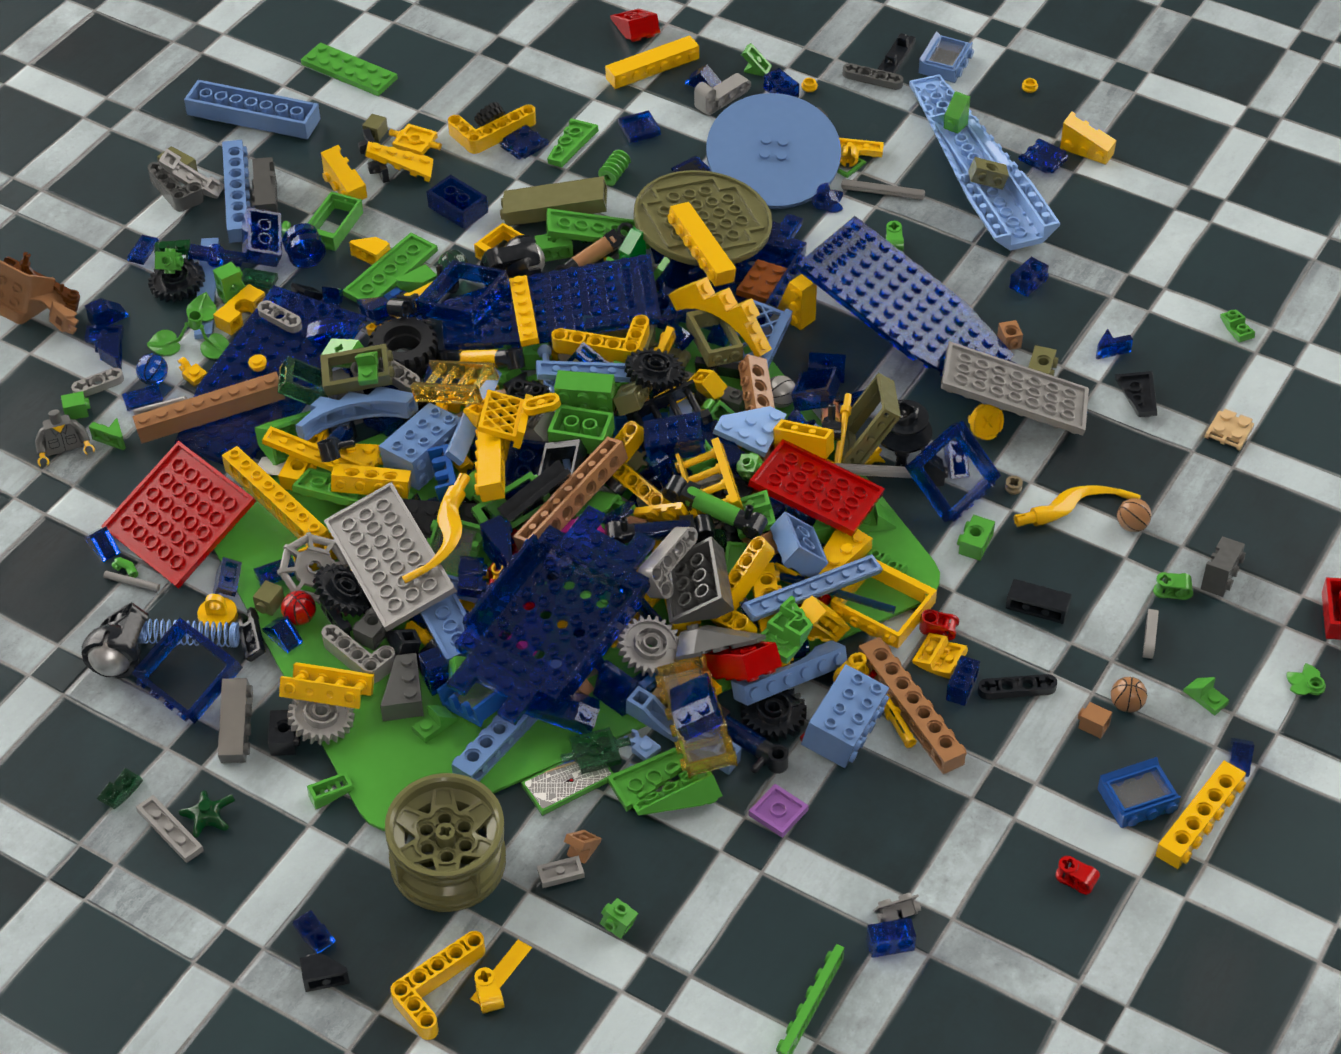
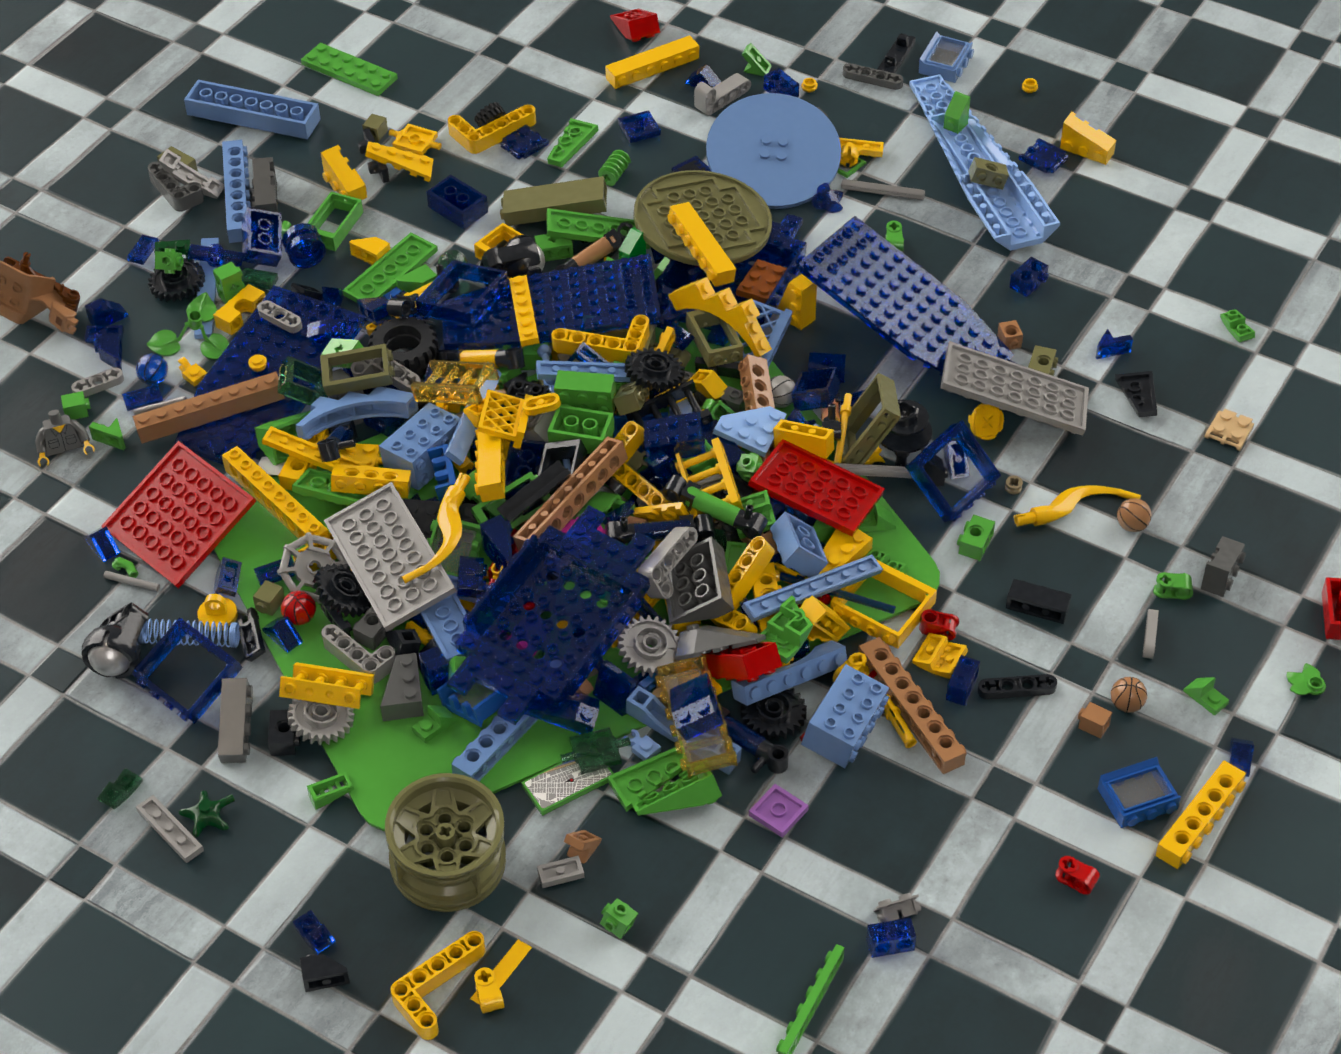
bright green slope [355,351,378,386] -> none

